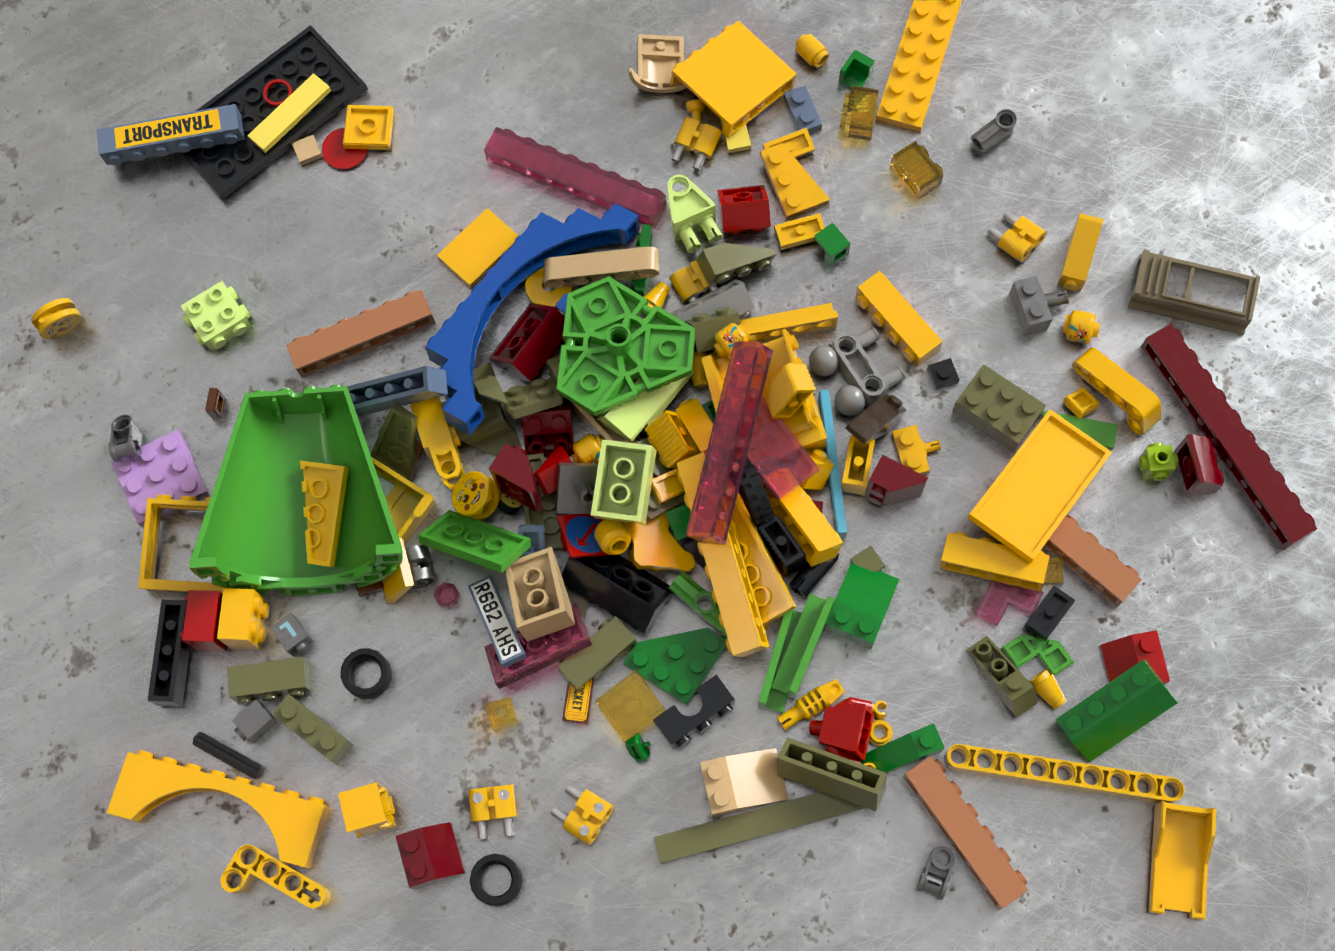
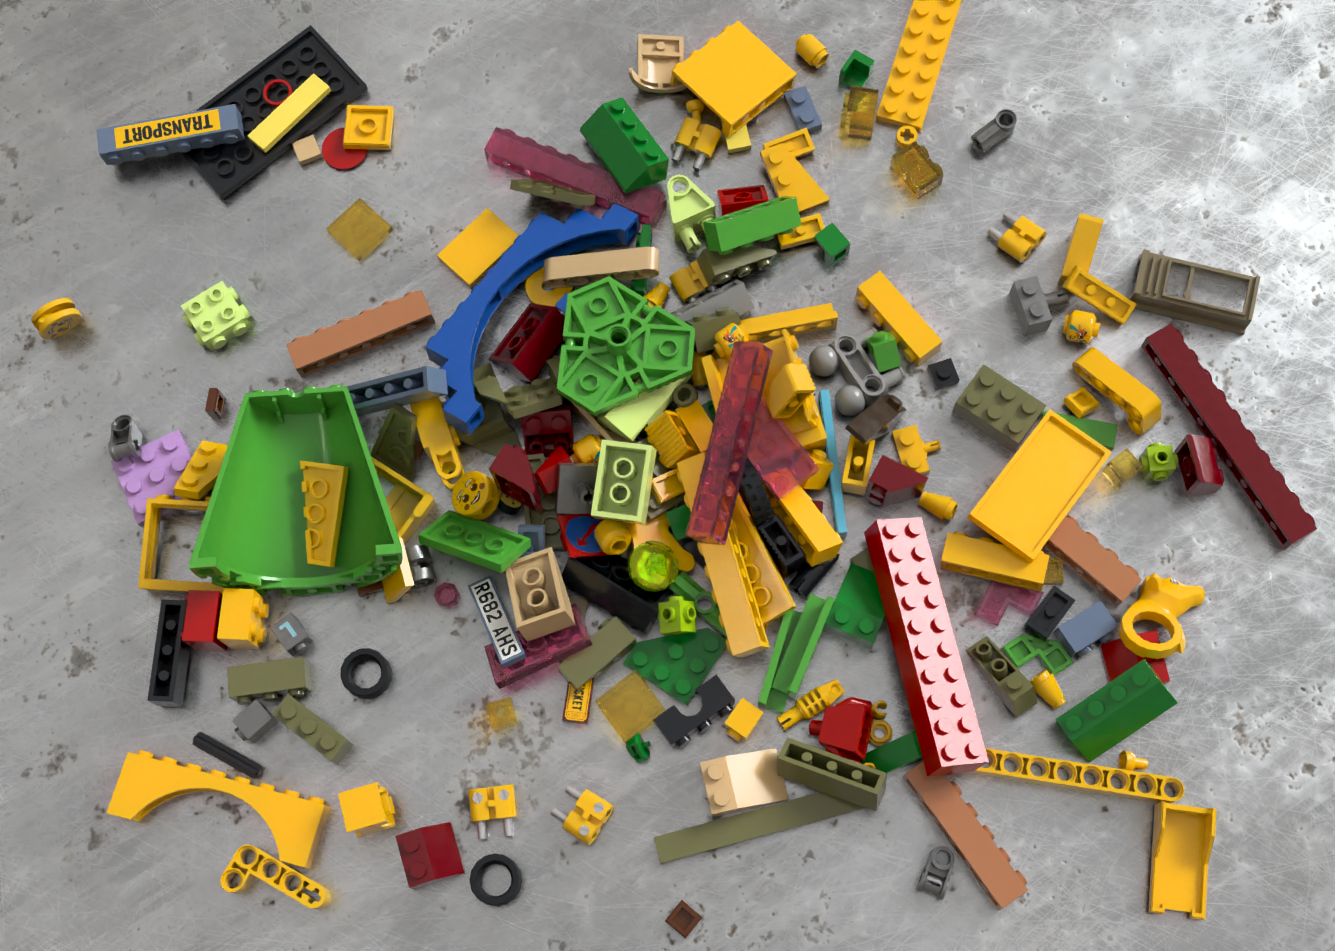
none -> yellow wing [174,440,228,500]
none -> clear yellow tile [326,198,393,261]
none -> olive wing [510,178,596,209]
none -> green slope [580,97,669,194]
none -> clear neon green tile [628,540,679,592]
none -> lime brick [658,596,696,635]
none -> reddish brown tile [665,900,702,939]
none -> olive piece [672,383,698,407]
none -> bright green brick [703,196,801,255]
none -> yellow brick [724,698,764,742]
none -> brick [864,517,989,777]
none -> bright green brick [866,331,901,373]
none -> yellow bush [896,126,918,150]
none -> yellow cone [918,491,958,521]
none -> sand blue brick [1053,601,1119,658]
none -> yellow tile [1062,266,1137,325]
none -> clear yellow panel [1102,448,1144,491]
none -> yellow animal [1118,573,1205,659]
none -> yellow piece [1118,750,1148,771]

